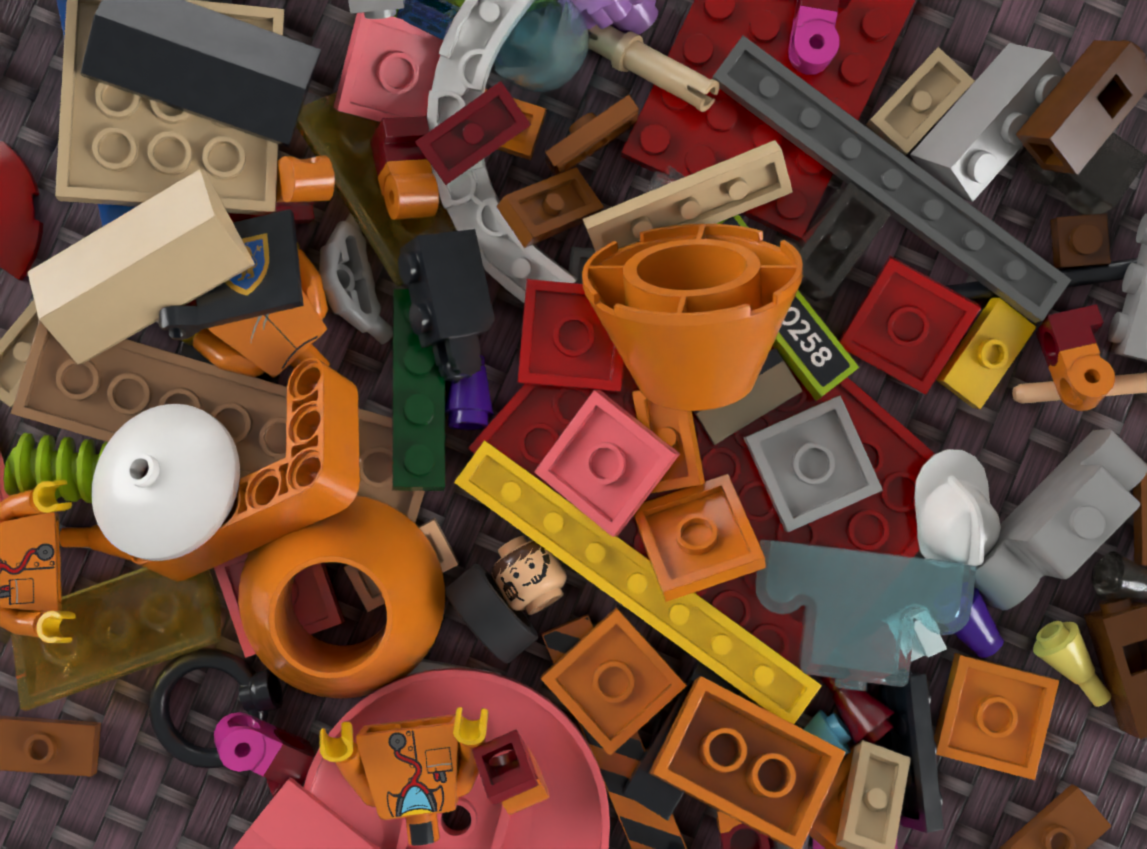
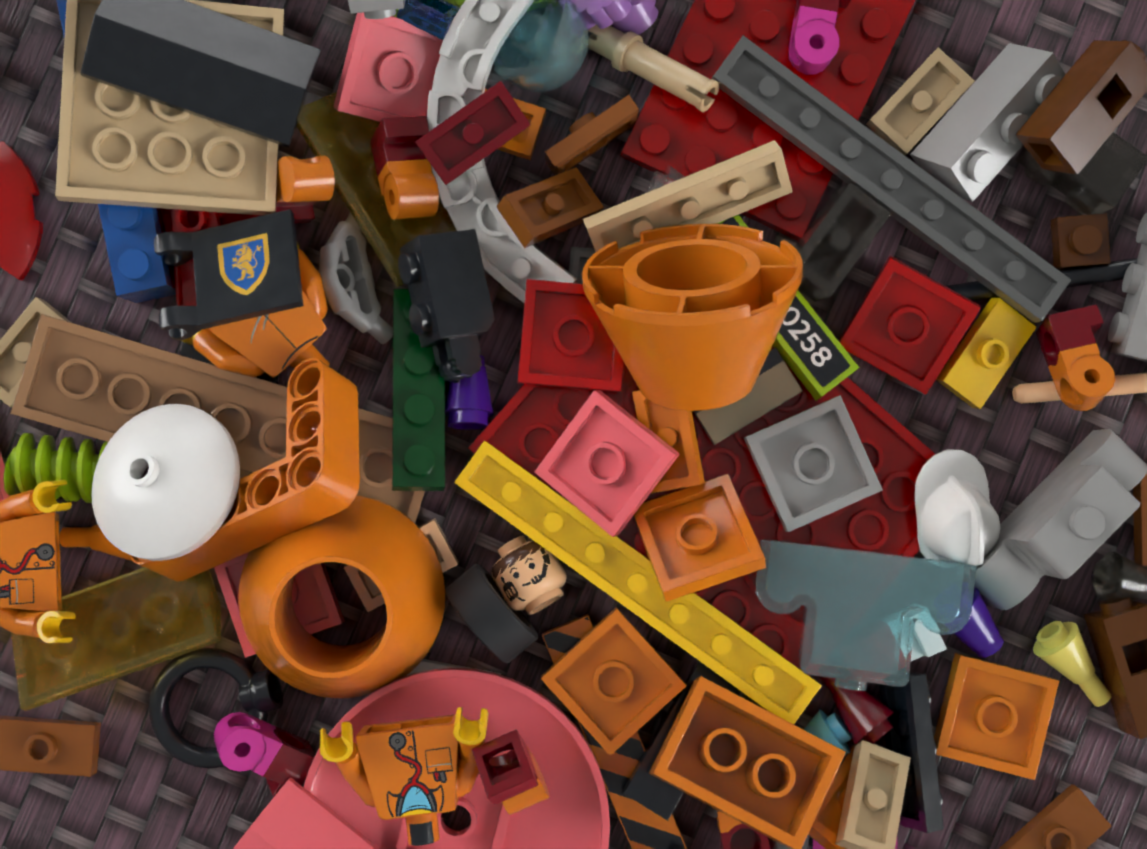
tan slope [28,169,255,364] -> none

